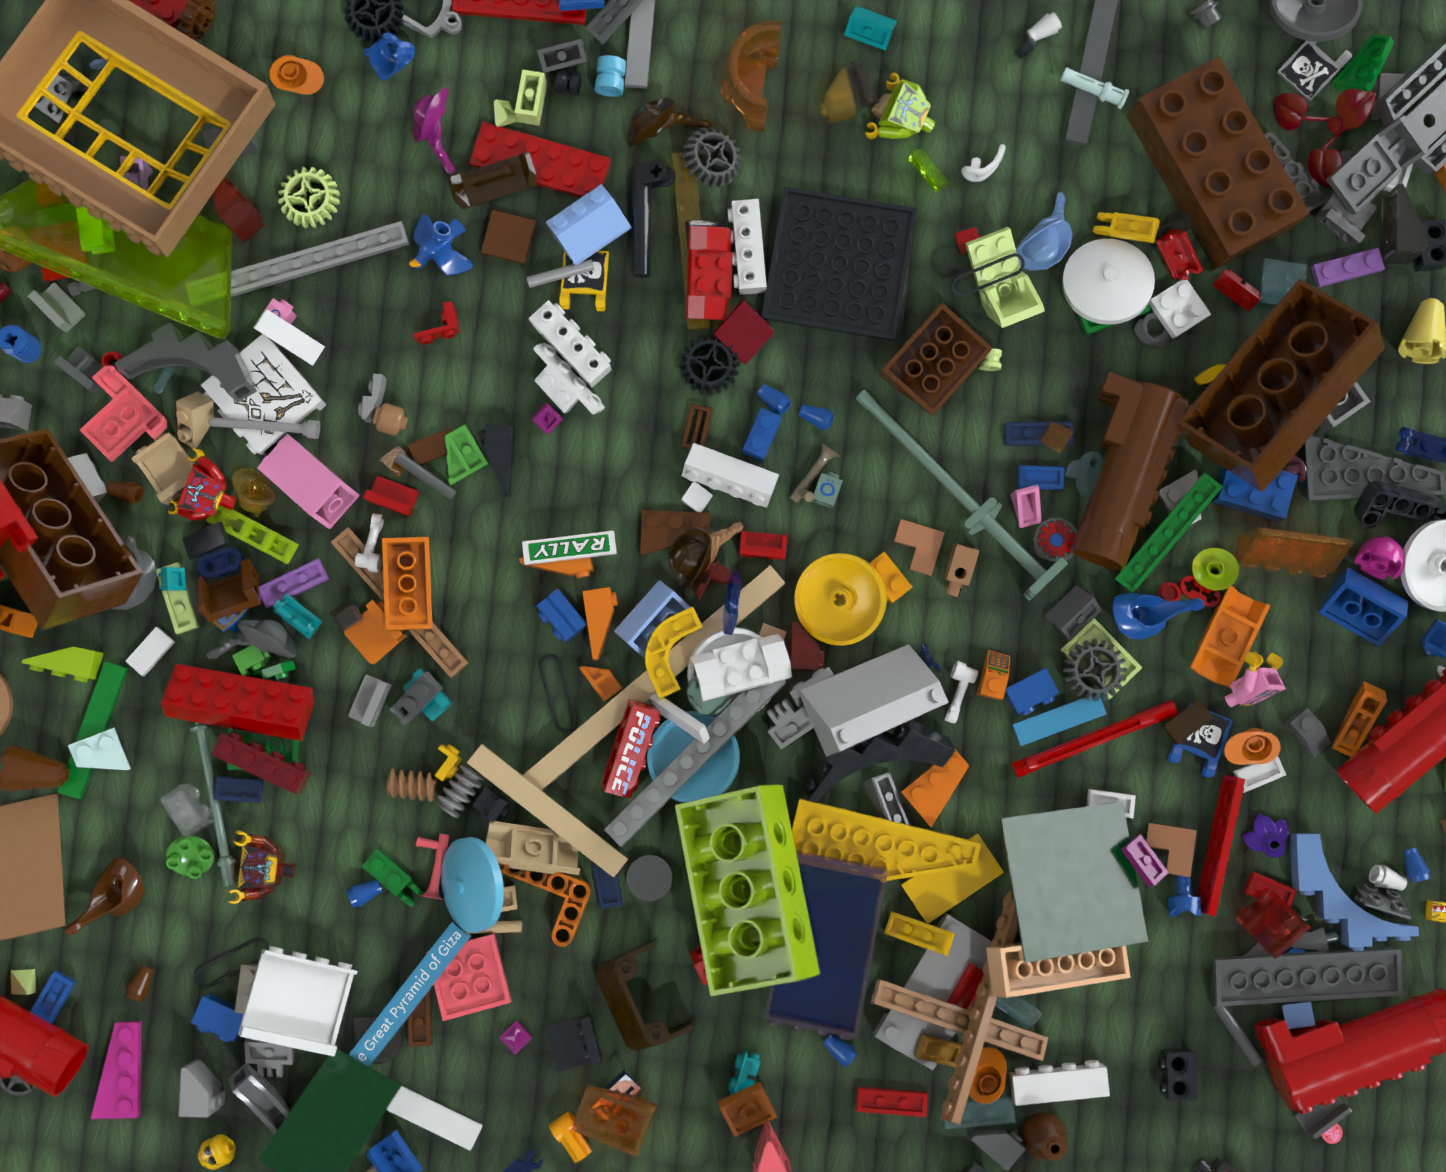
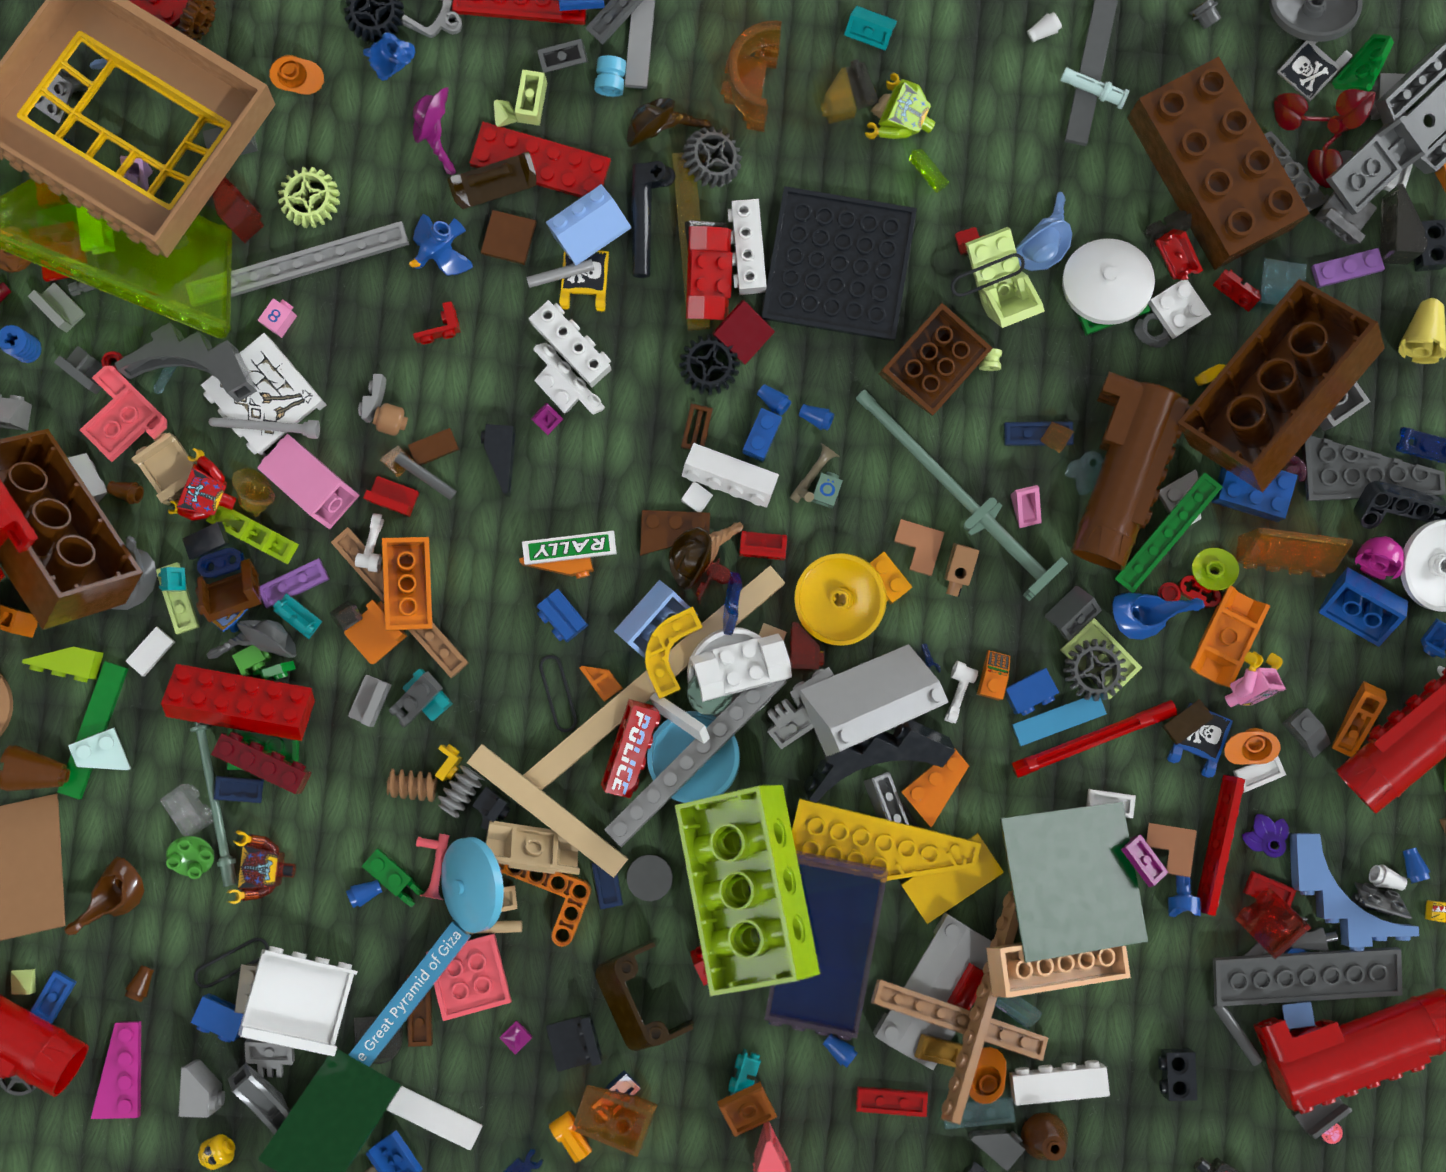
tan slope [176,391,214,448] -> none
white tile [253,309,325,365] -> none
bright green wing [445,424,489,485] -> none
black wheel [555,70,581,96] -> none
orange slope [582,587,618,661] -> none
yellow tile [884,911,955,956] -> none
white piece [961,144,1006,182] -> none
black tile [1015,38,1037,59] -> none
blue tile [1017,465,1064,490] -> none
tile [1033,518,1077,563] -> none
yellow hinge [1093,212,1160,243] -> none

